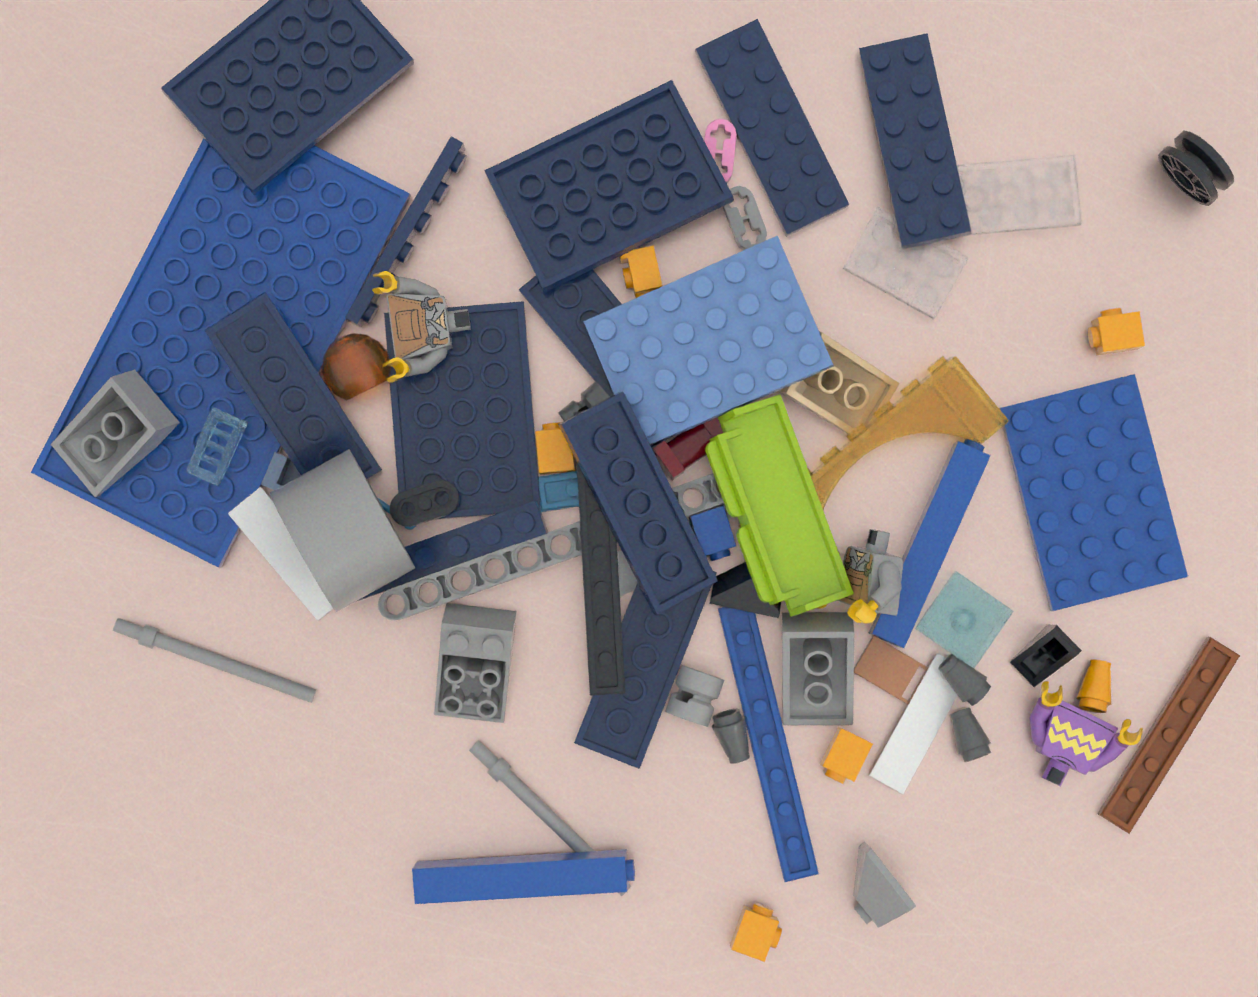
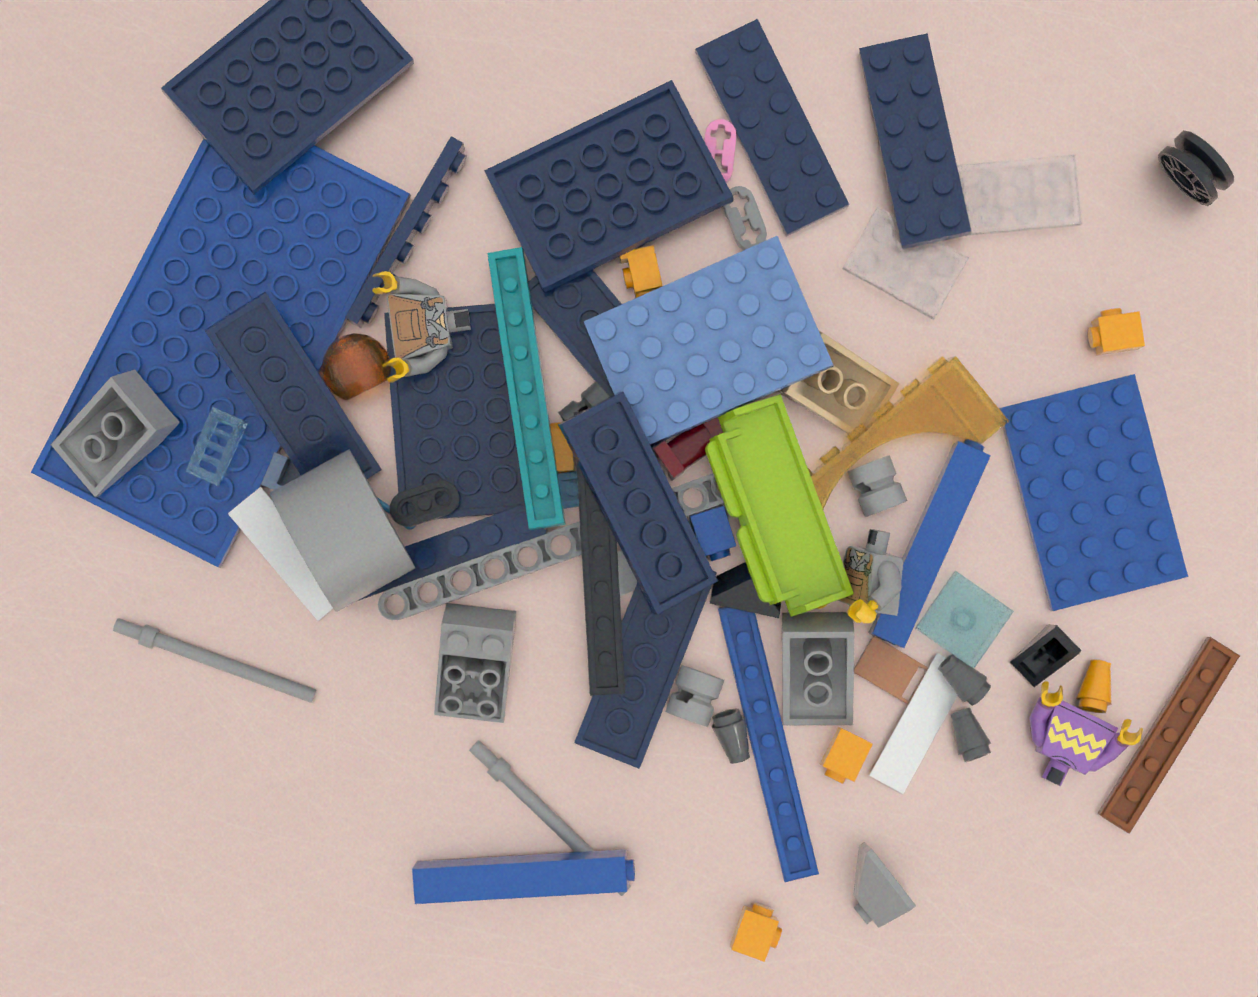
none -> teal plate [487,247,566,530]
none -> light grey wheel [847,455,907,517]

